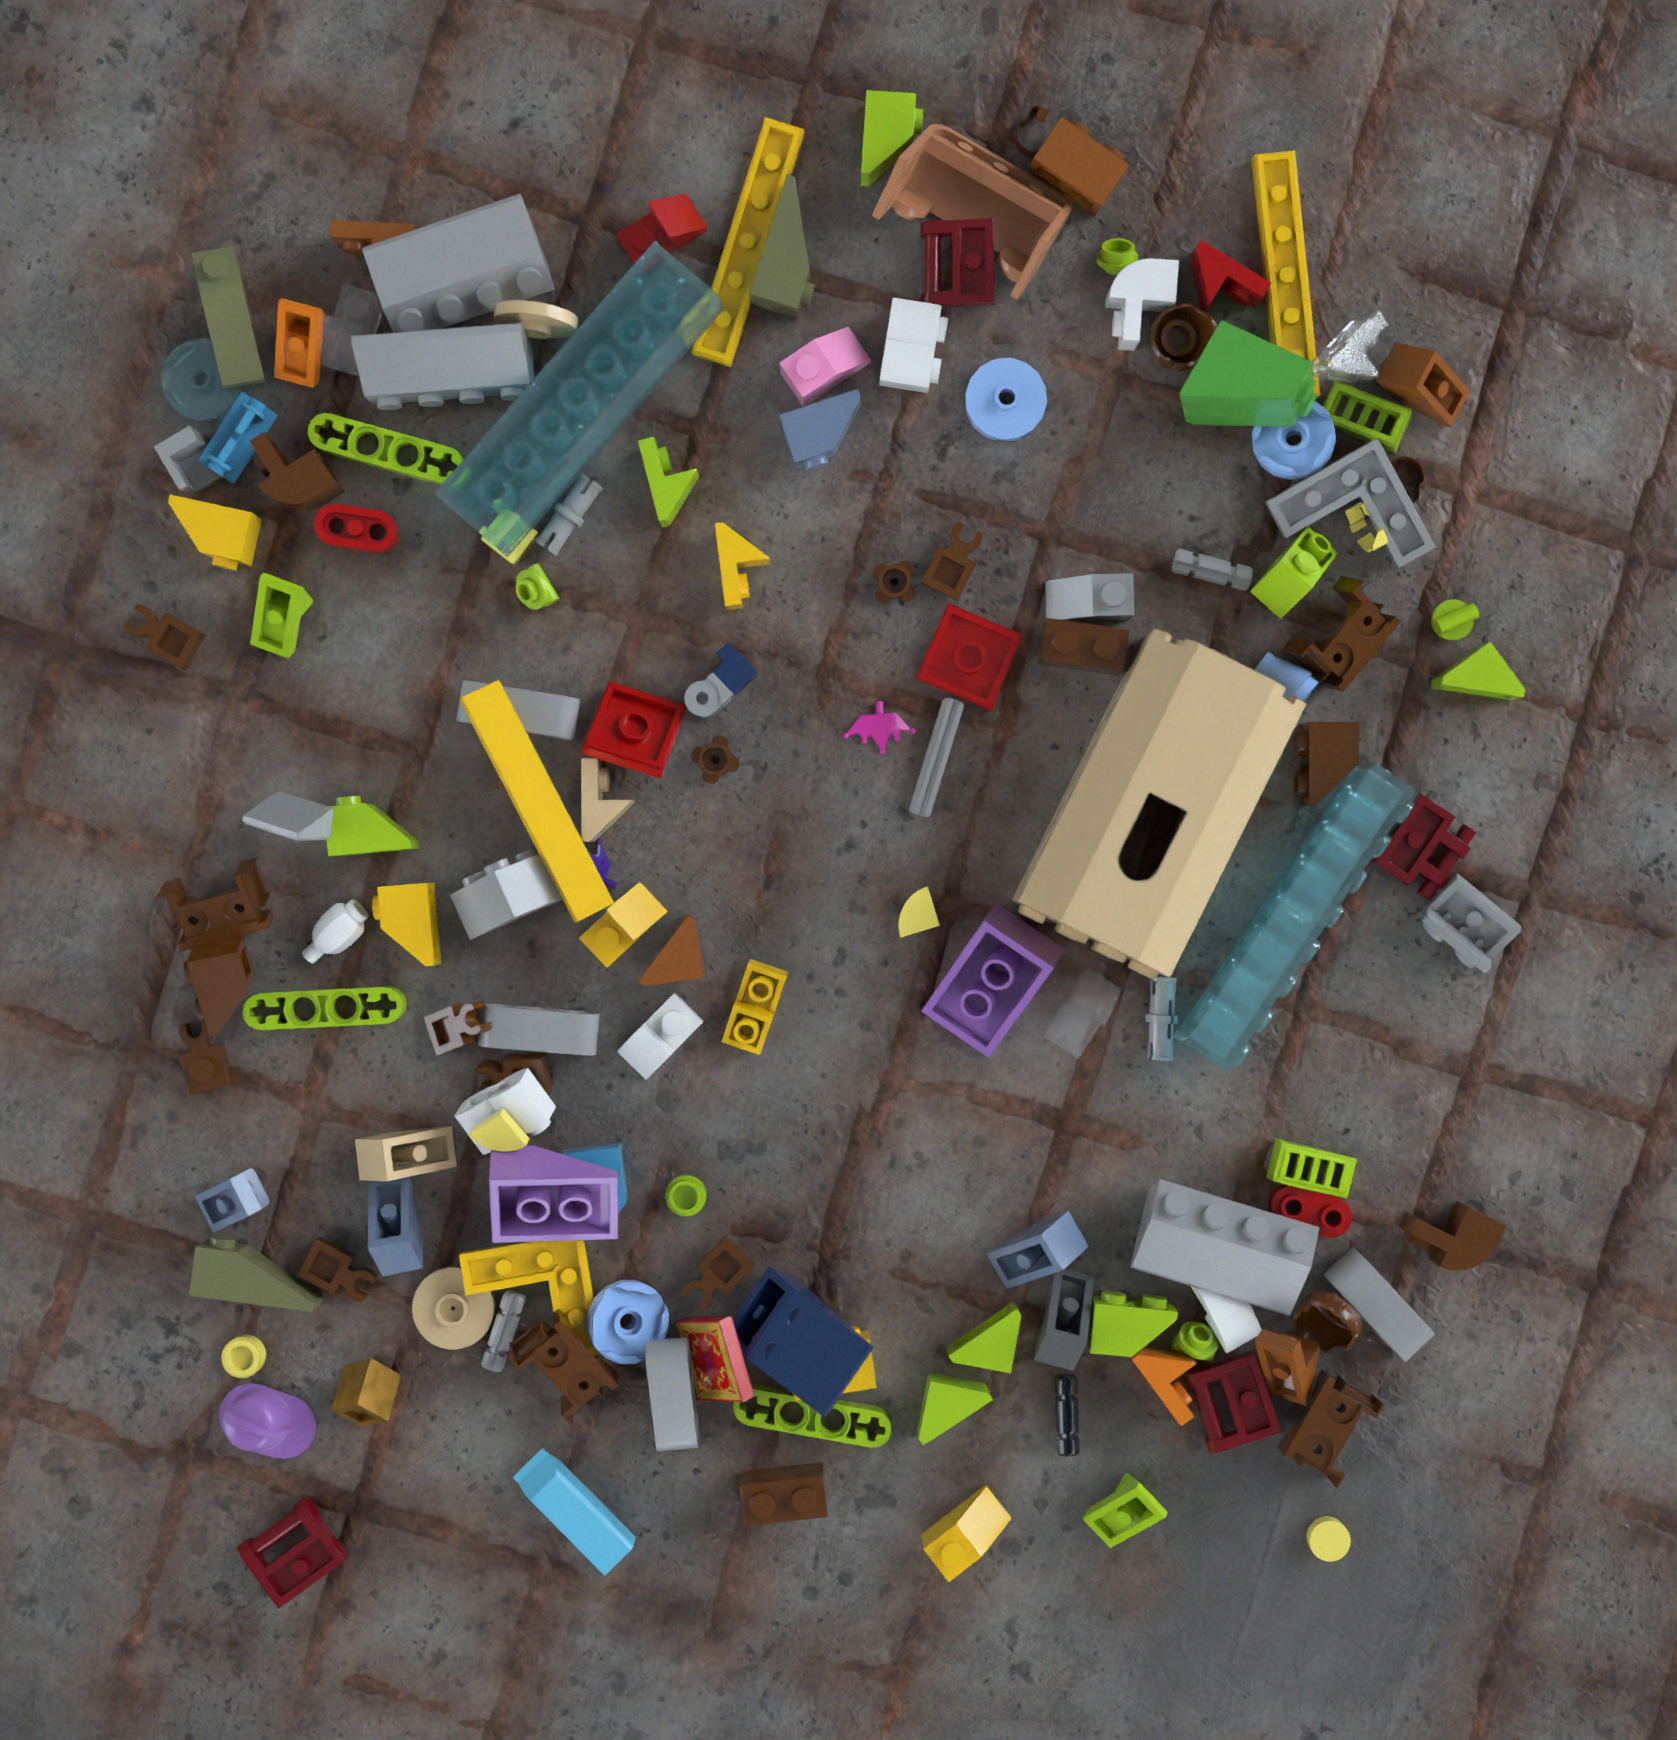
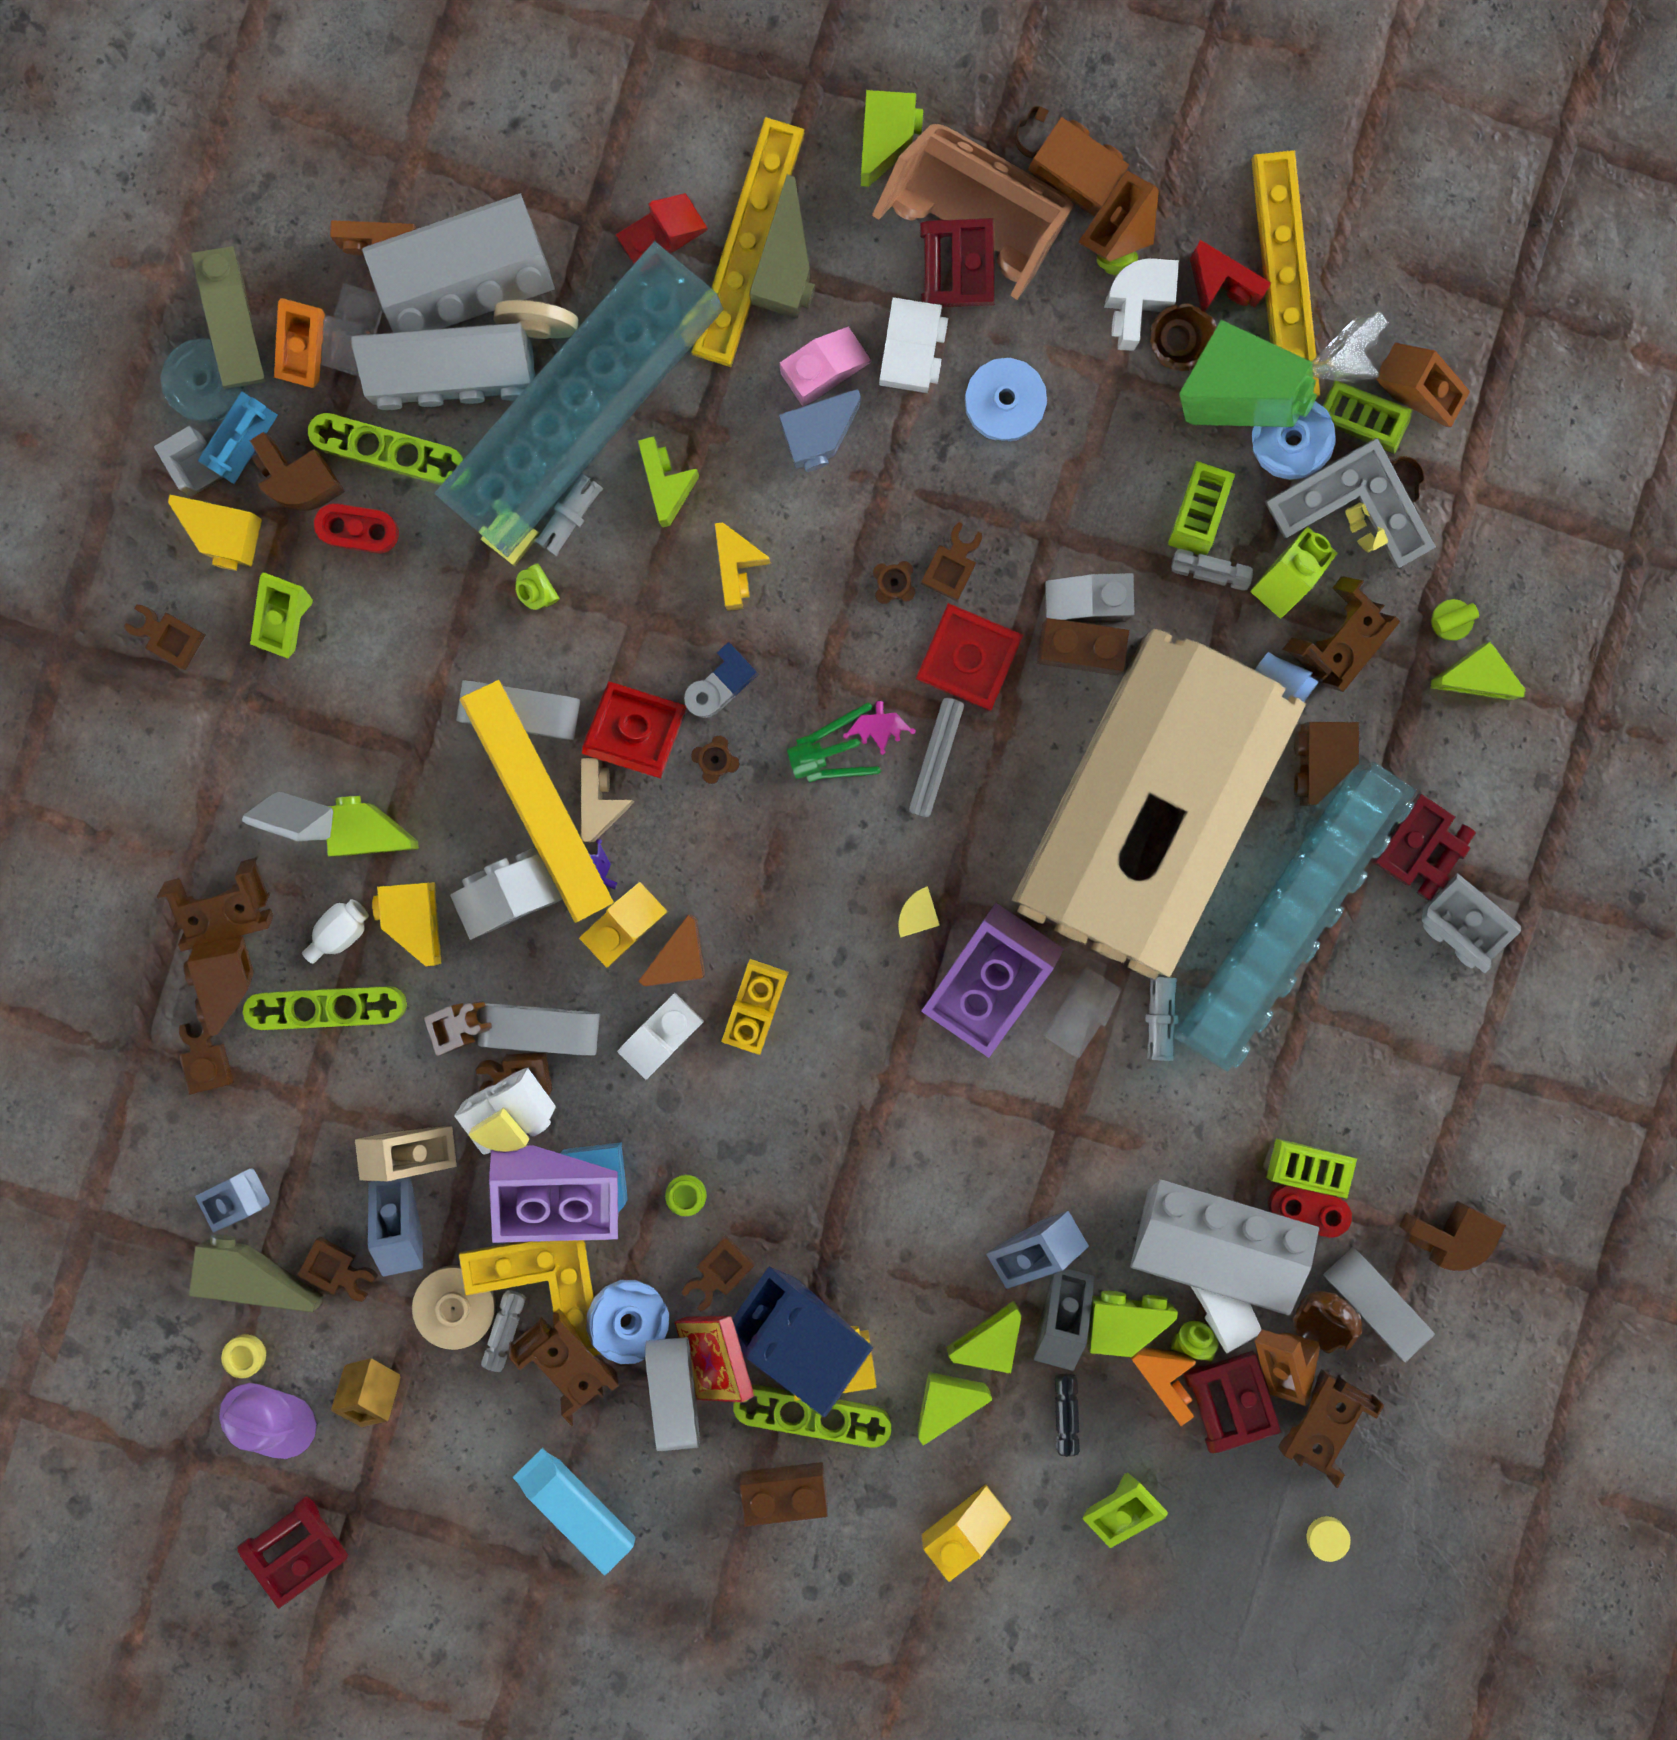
none -> green plant [787,703,881,783]
none -> dark orange slope [1078,170,1159,261]
none -> lime slope [1168,461,1235,556]

